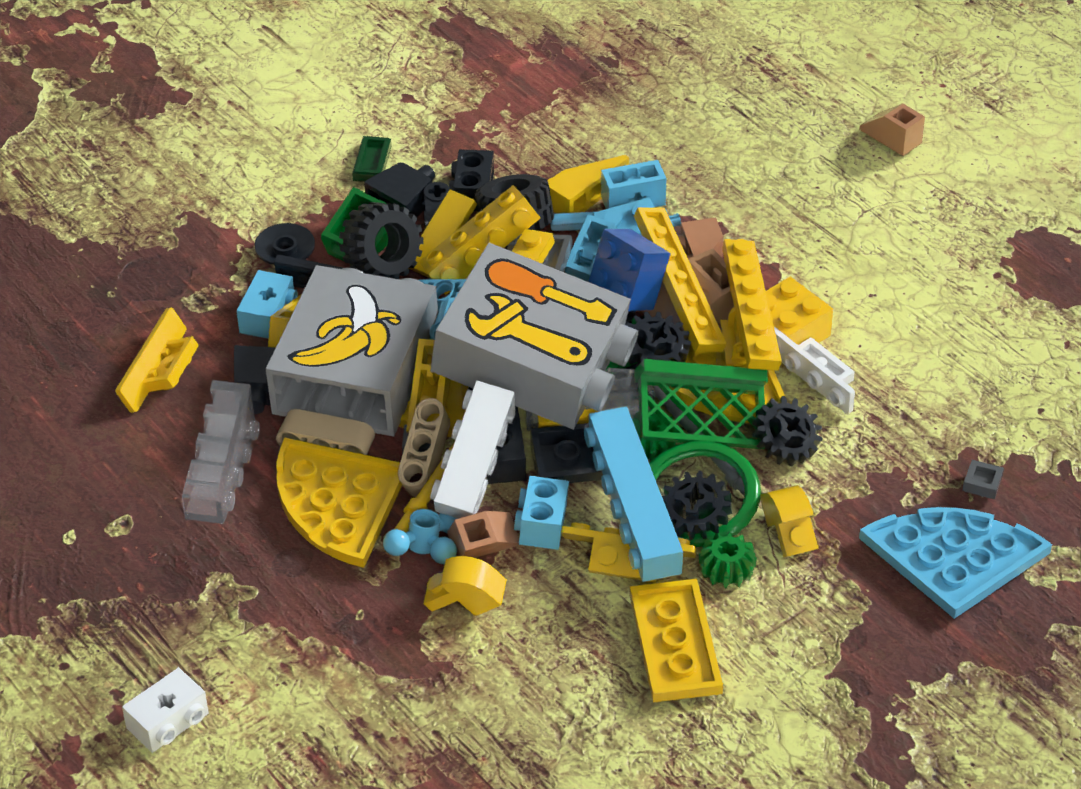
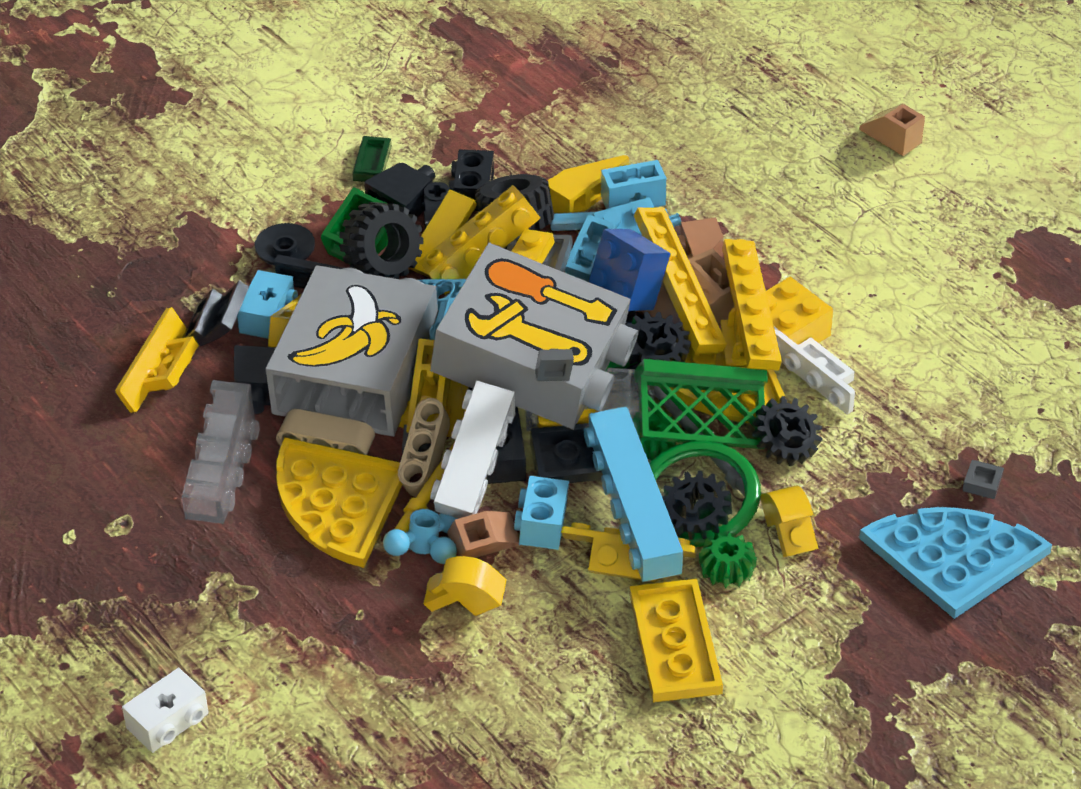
none -> black slope [183,280,249,347]
none -> dark grey plate [535,349,574,381]

